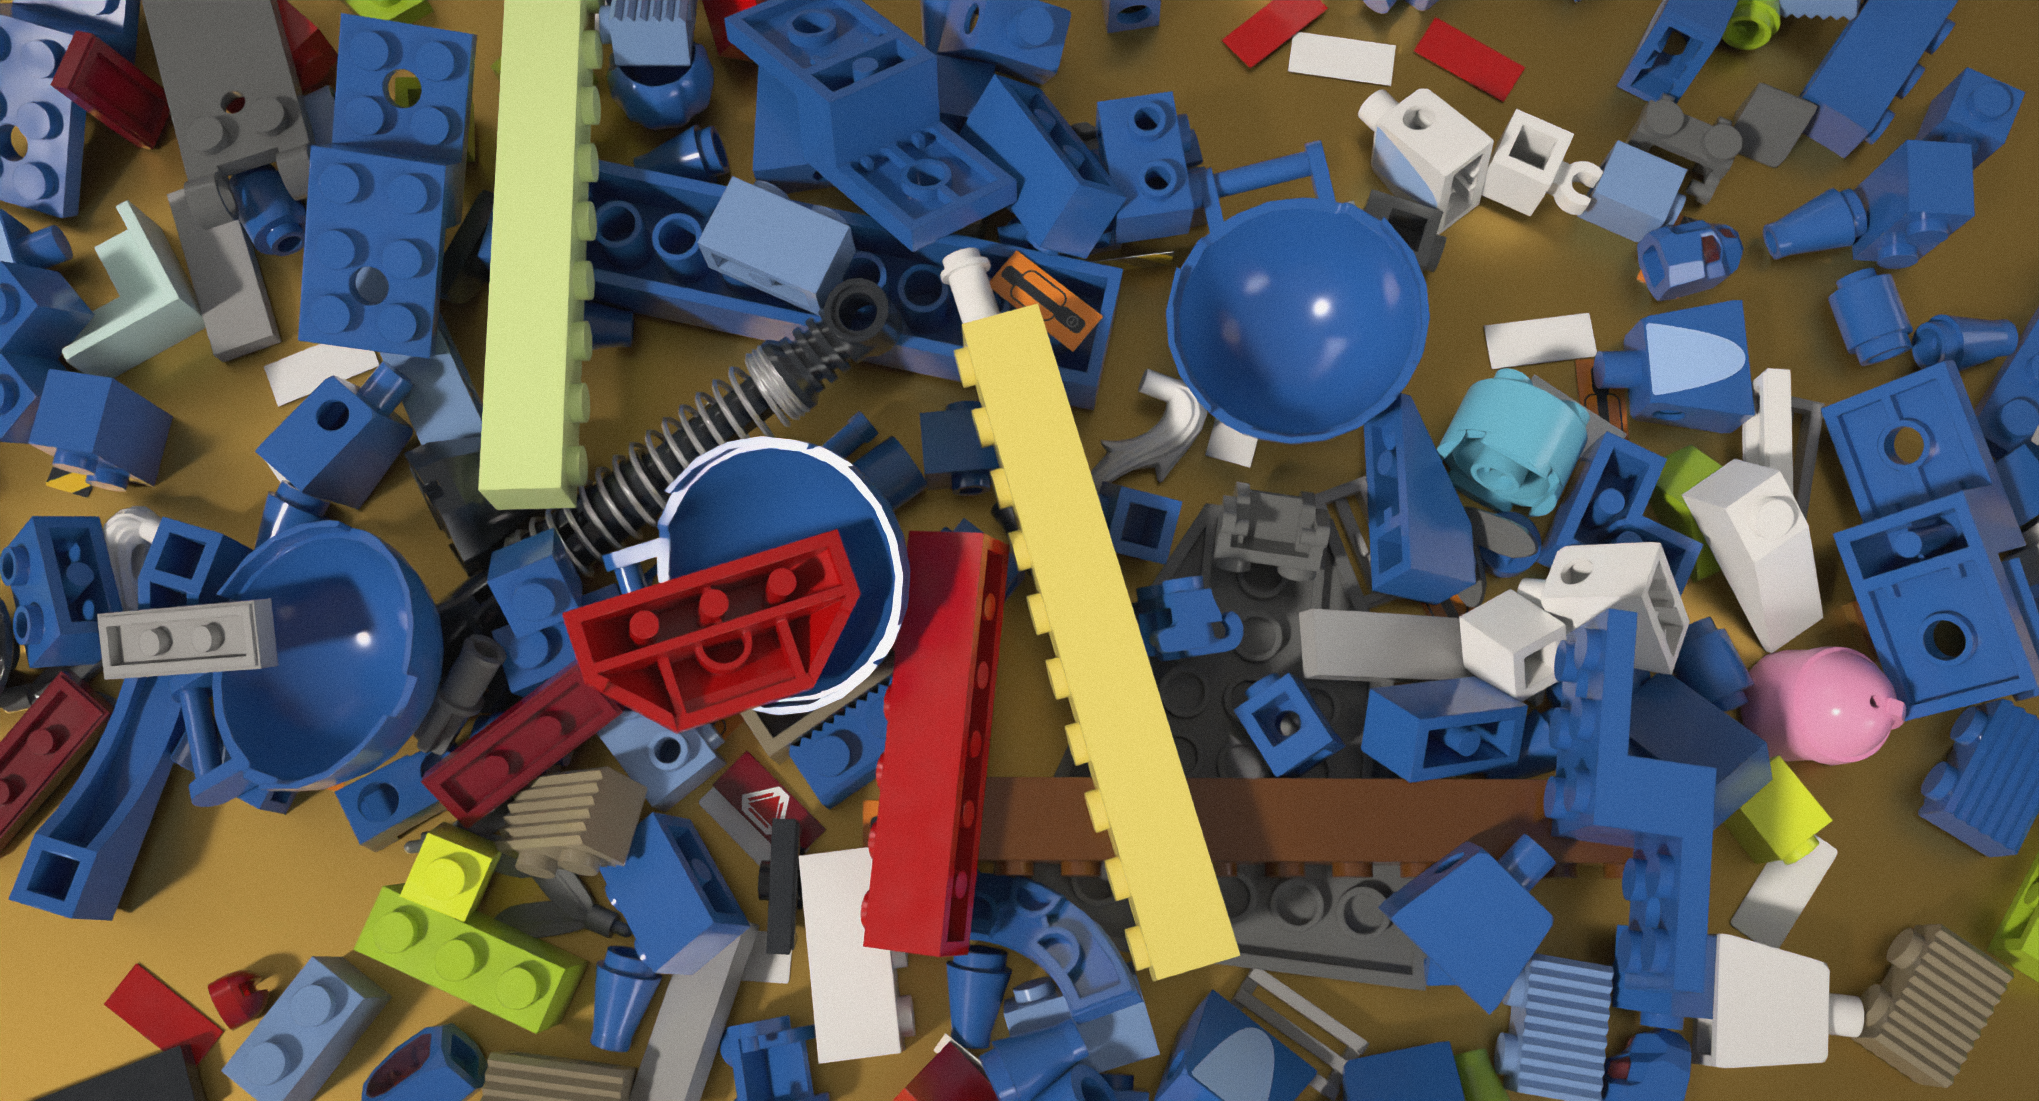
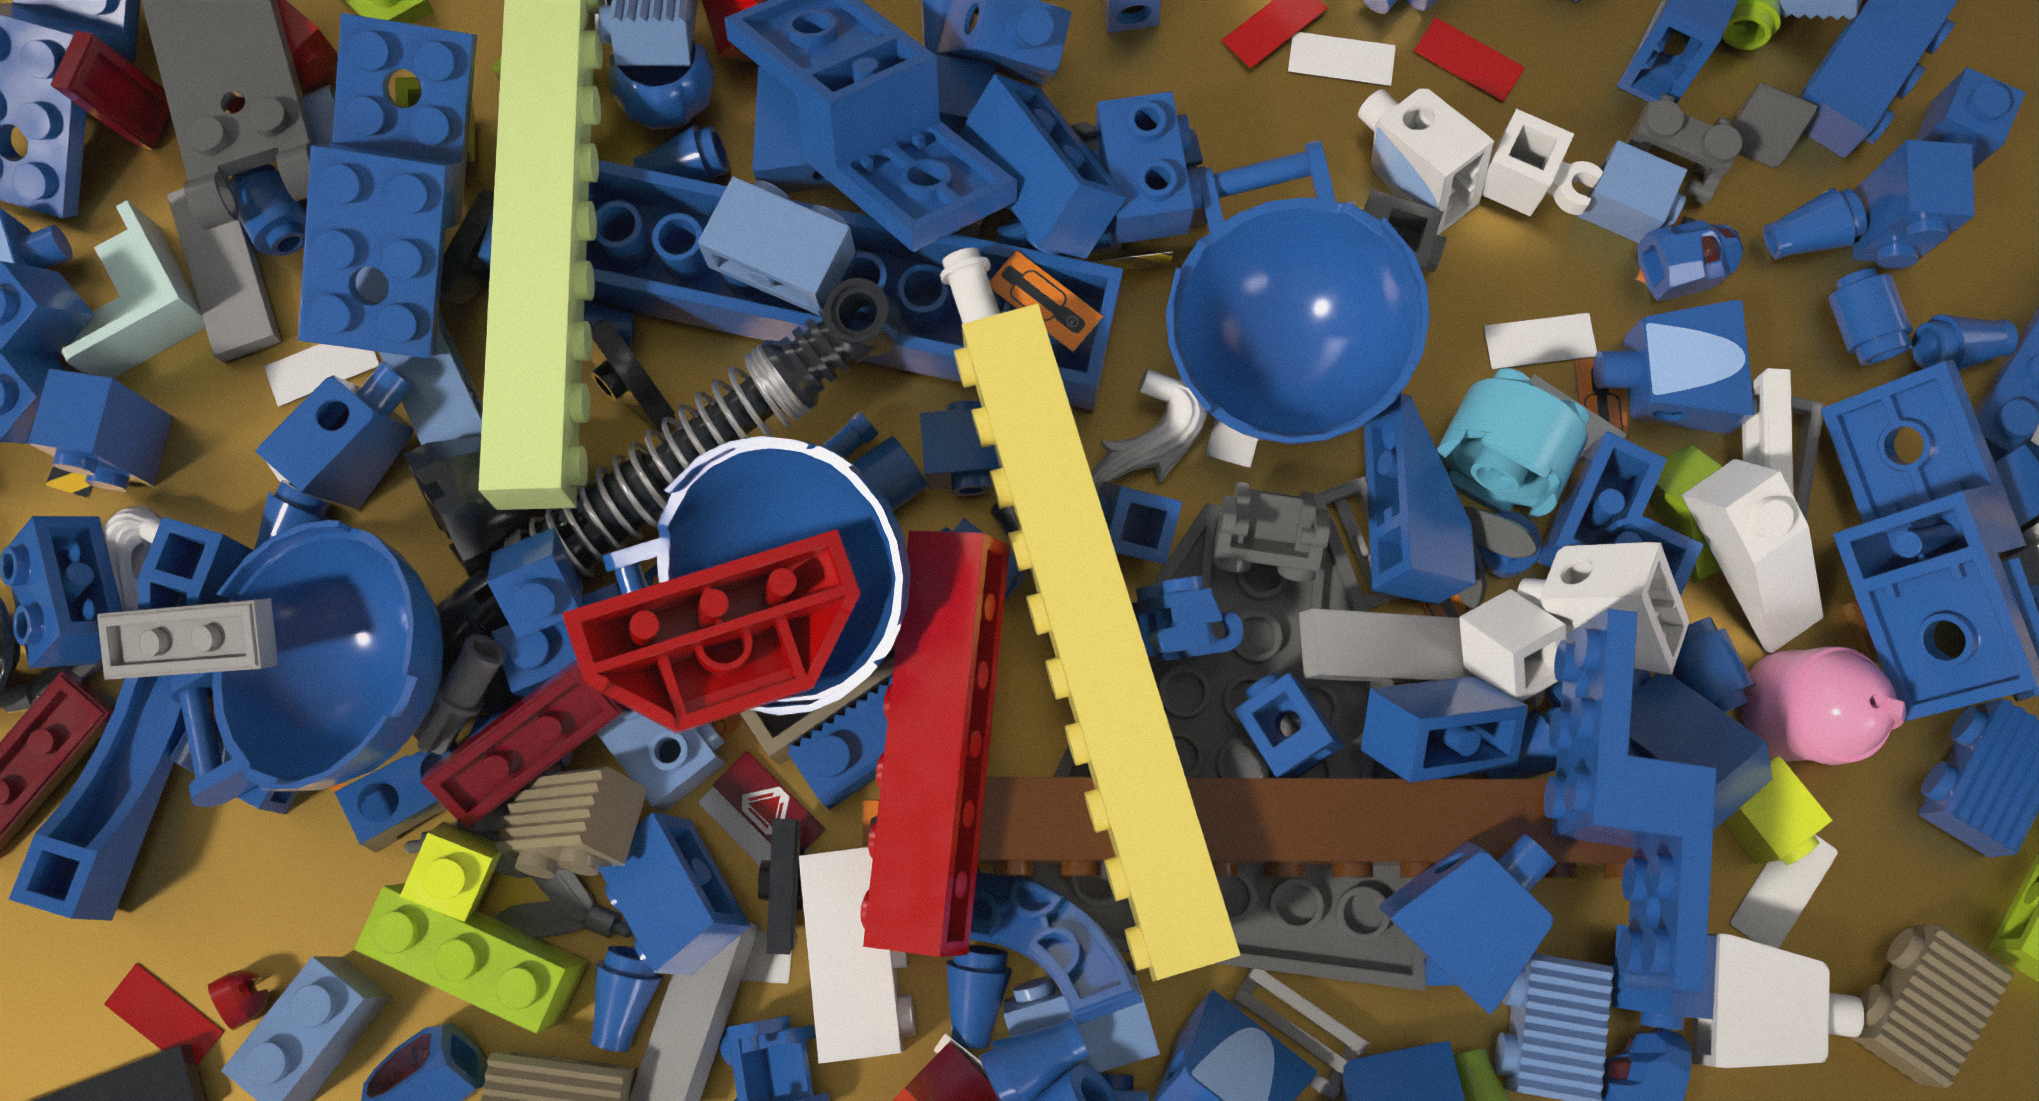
none -> black plate [590,319,676,432]

